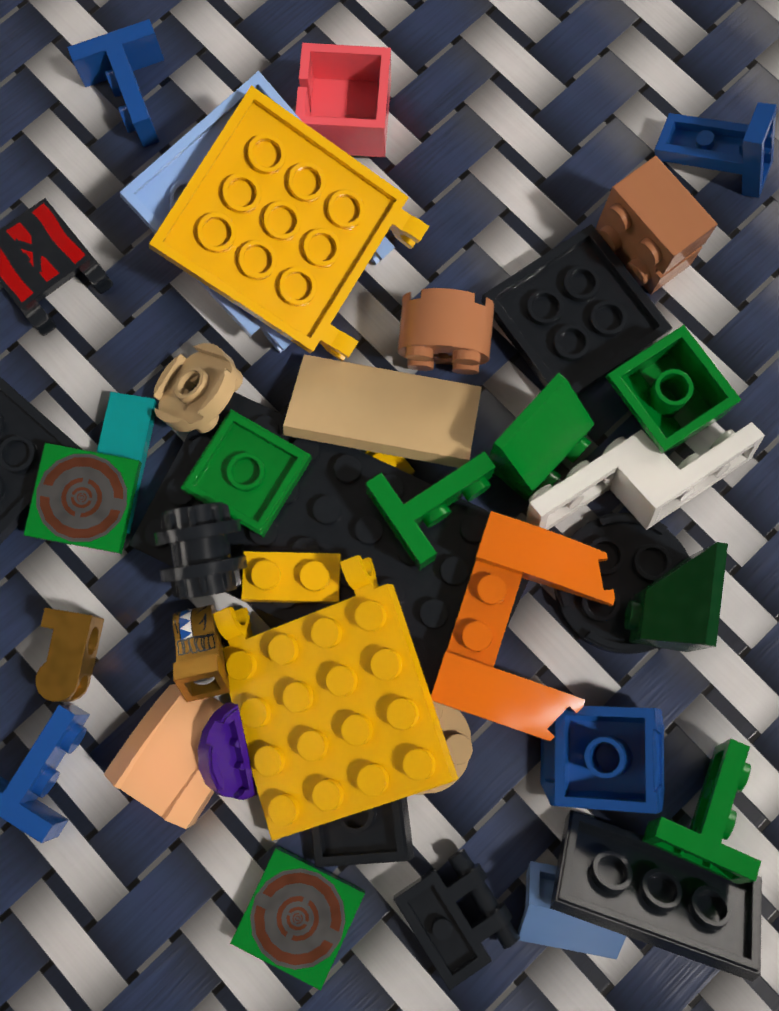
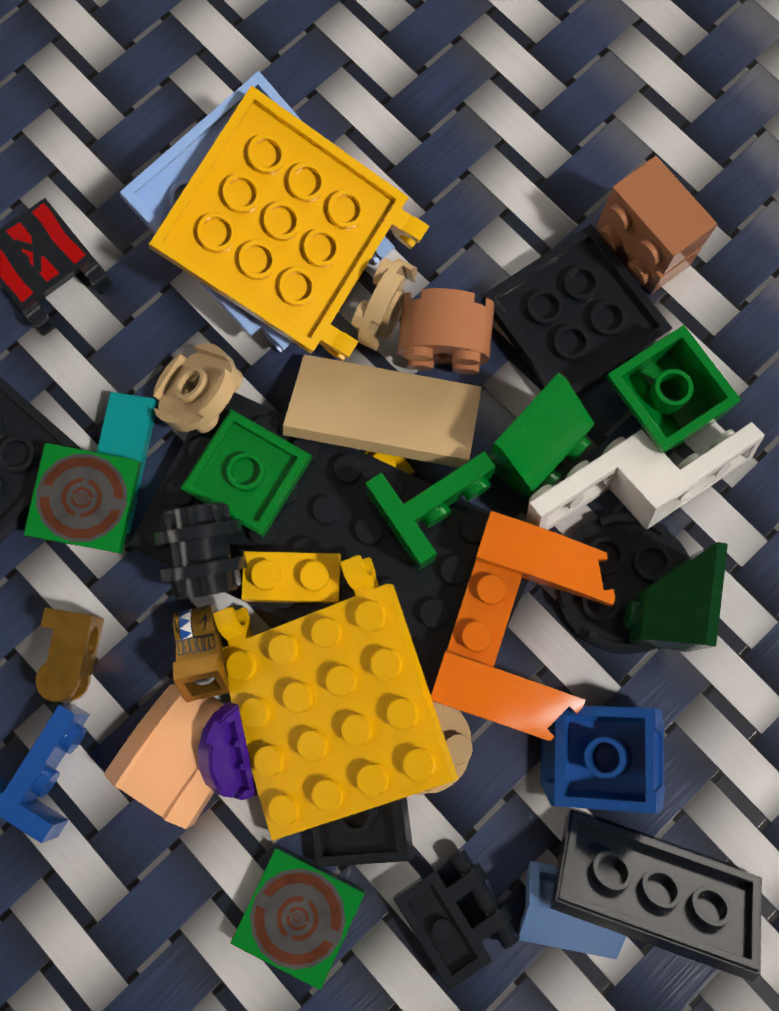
blue bracket [67,19,164,147] -> none
coral piece [295,43,391,157] -> none
green bracket [642,738,761,884] -> none
blue bracket [654,102,777,198] -> none
none -> tan plate [351,258,417,351]

